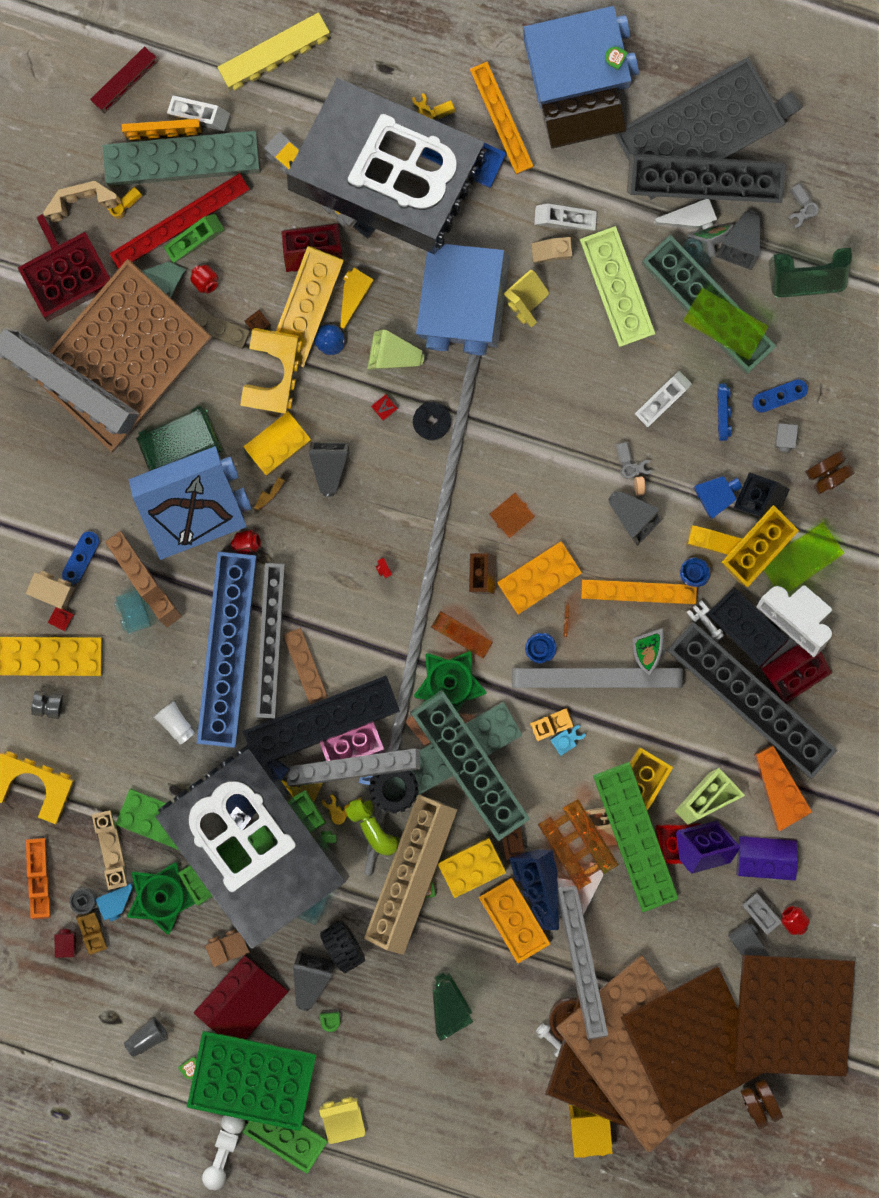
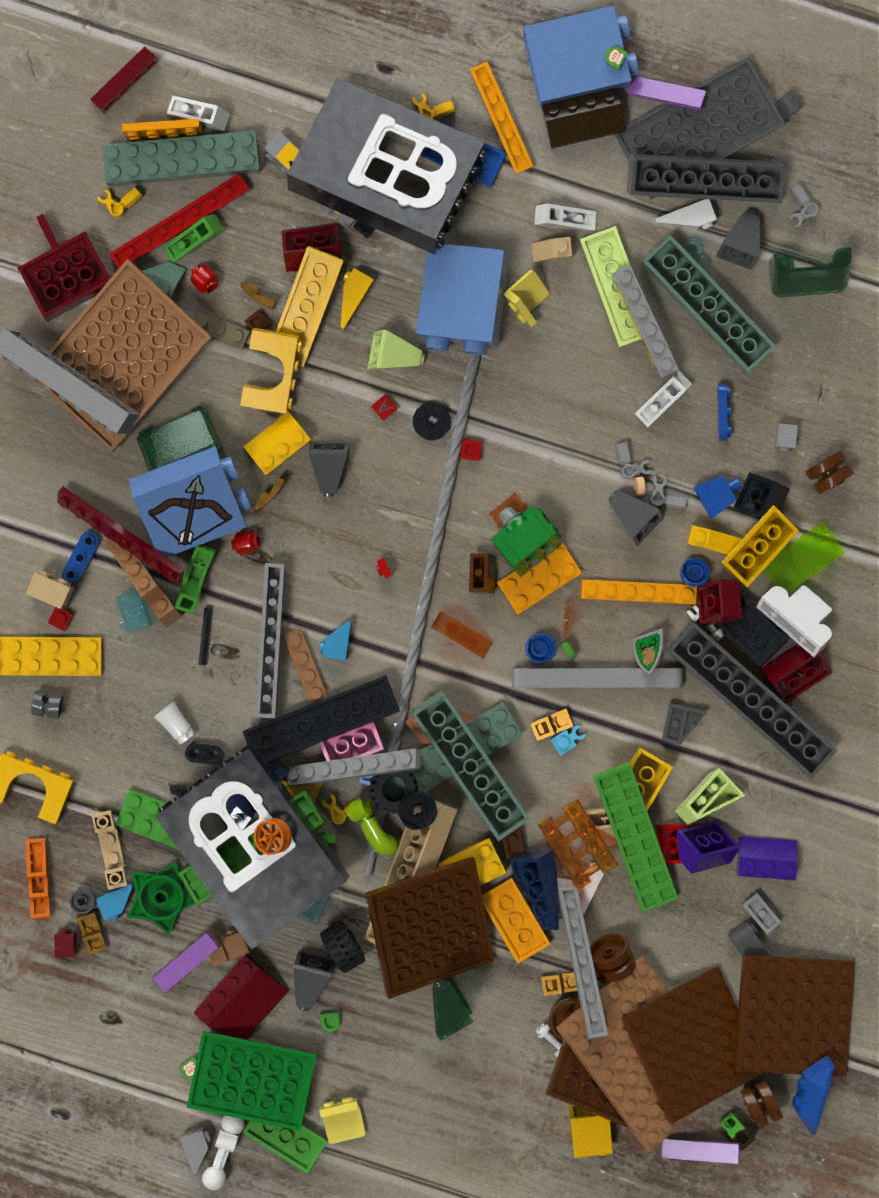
tan slope [43,181,122,222] -> none
dark grey plant [124,1017,168,1057] -> none
medium blue brick [197,552,257,748] -> none
light yellow brick [218,12,330,91] -> none
blue hair [314,324,345,355] -> none
green plate [414,651,487,712] -> none
clear neon green plate [682,288,769,360] -> none
shield [687,224,734,257] -> none
blue plate [752,380,808,413] -> none
orange wedge [754,745,812,832] -> none
red head [781,906,810,935] -> none
none -> dark red plate [57,486,185,585]
none -> medium lavender tile [153,931,221,993]
none -> bright green arch [175,544,215,614]
none -> light grey slope [180,1127,211,1174]
none -> black plate [185,743,224,764]
none -> black bar [198,608,212,665]
none -> pearl gold slope [240,281,276,310]
none -> orange wheel [254,818,291,855]
none -> dark azure slope [320,622,351,660]
none -> reddish brown plate [365,856,494,999]
none -> black plate [397,790,437,830]
none -> red plate [460,439,482,462]
none -> green piece [491,505,562,578]
none -> pearl gold slope [541,971,577,996]
none -> bright green tile [560,641,577,660]
none -> reddish brown wheel [590,934,636,983]
none -> light grey brick [611,265,679,380]
none -> tile [628,76,707,111]
none -> light grey bar [650,476,687,510]
none -> dark grey wing [661,703,706,745]
none -> tile [662,1138,740,1164]
none -> dark red slope [697,579,742,625]
none -> leg [720,1112,755,1151]
none -> blue wedge [792,1057,835,1135]

